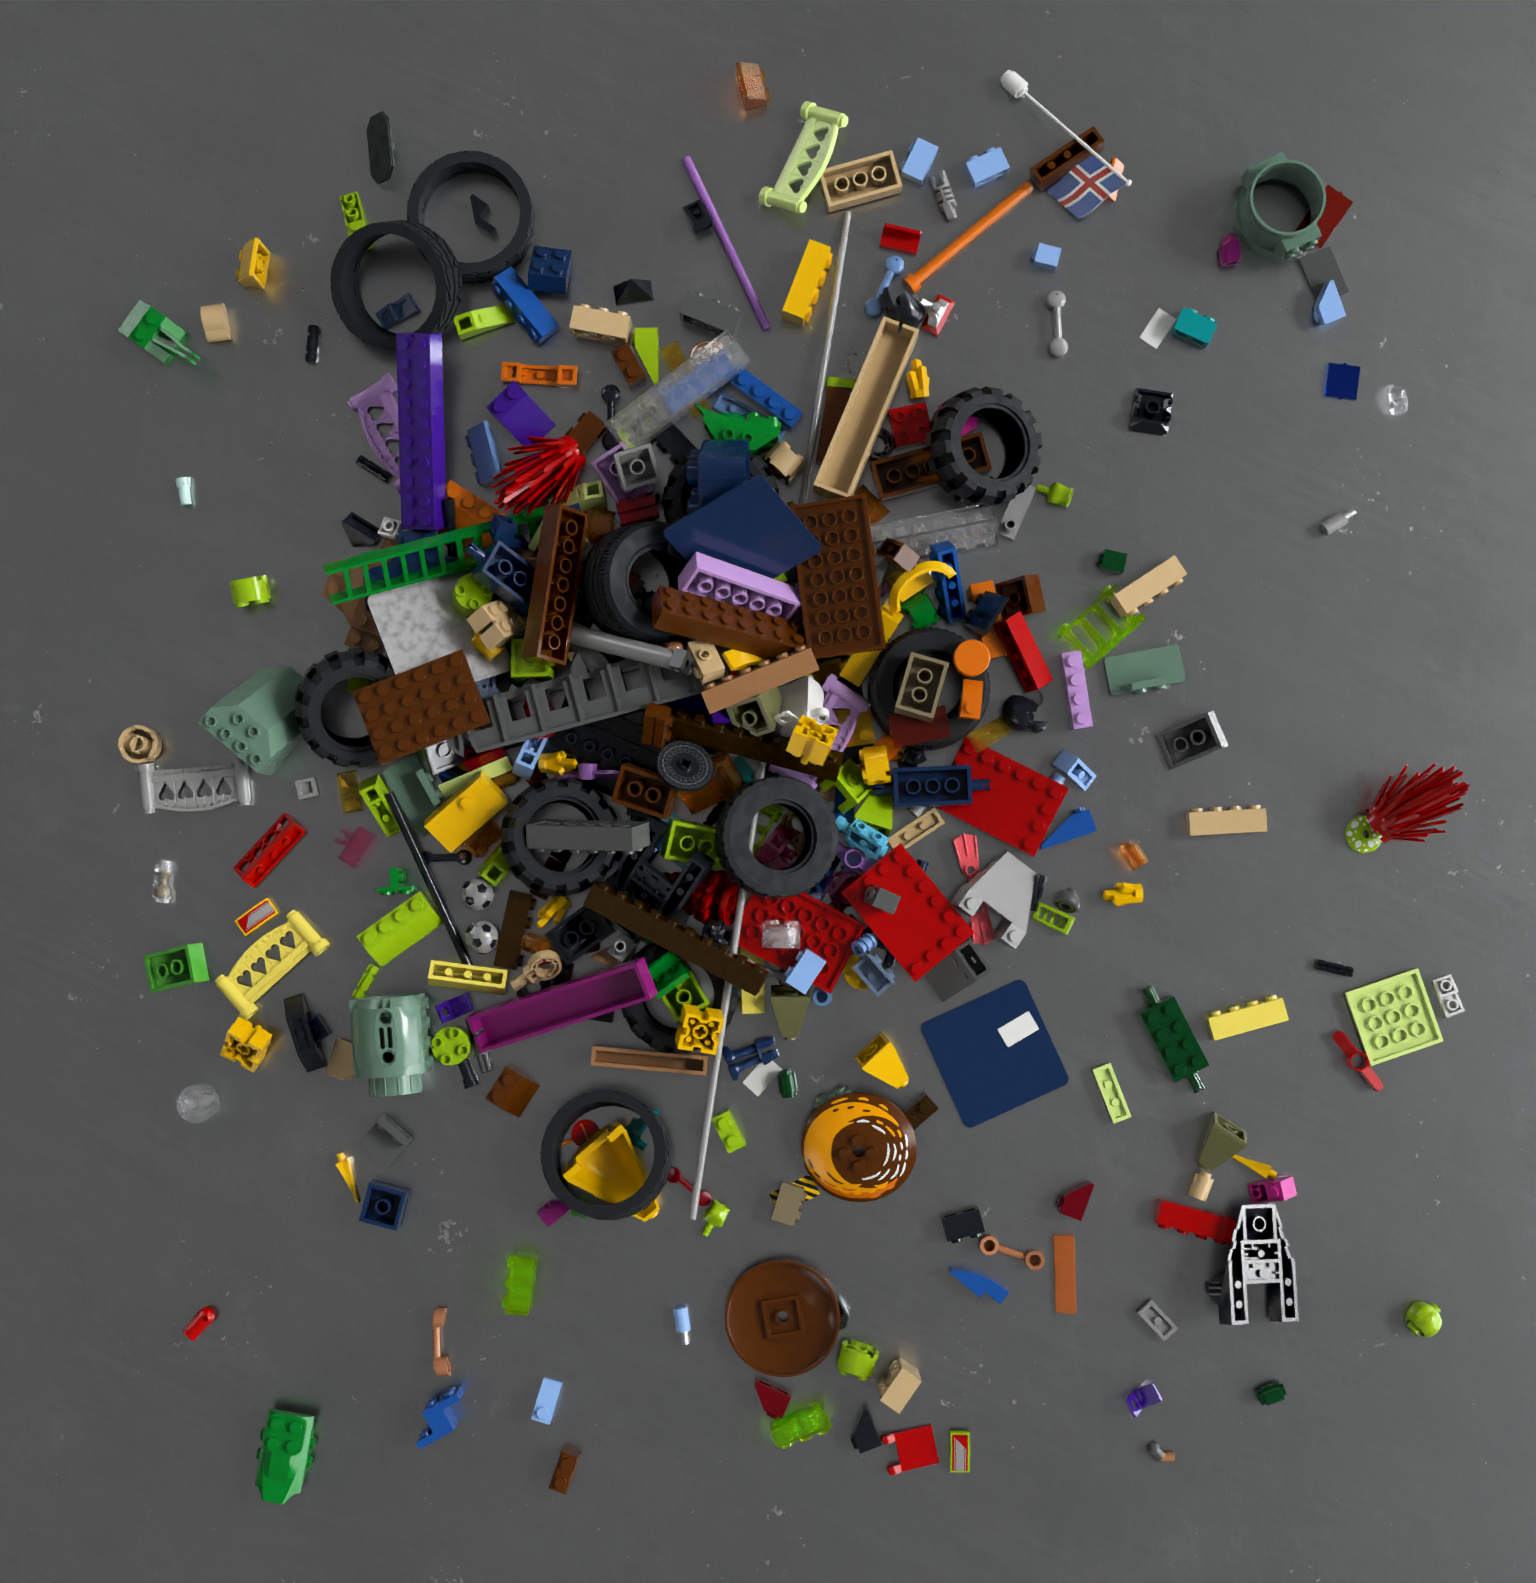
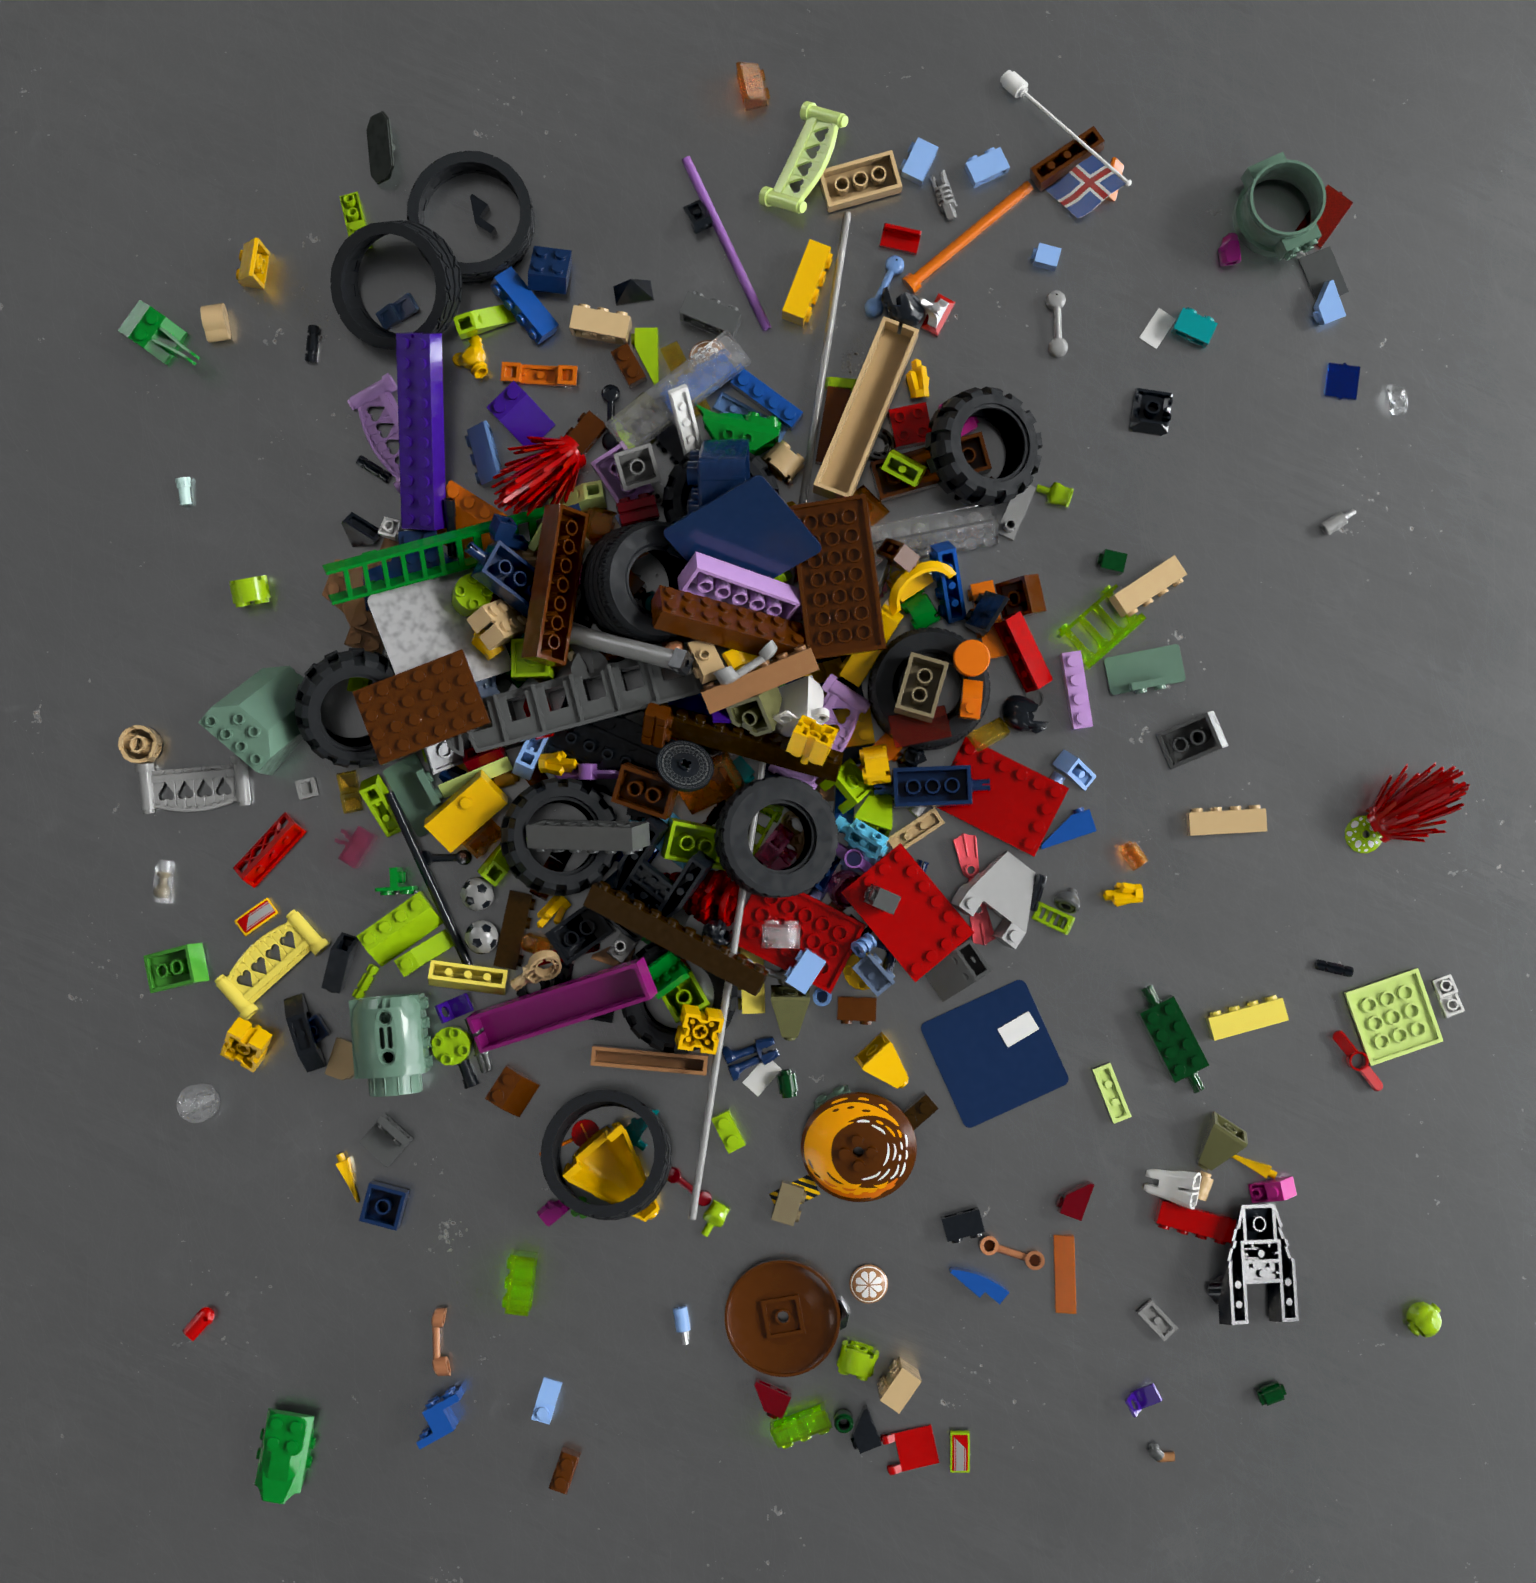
none -> black slope [321,932,359,994]
none -> lime slope [394,929,454,977]
none -> yellow animal [452,335,488,378]
none -> white tile [667,384,702,455]
none -> light grey piece [714,639,778,685]
none -> dark green brick [834,1410,854,1433]
none -> reddish brown brick [837,996,877,1025]
none -> dish [849,1264,888,1304]
none -> lime brick [881,449,928,487]
none -> white piece [1143,1169,1202,1210]

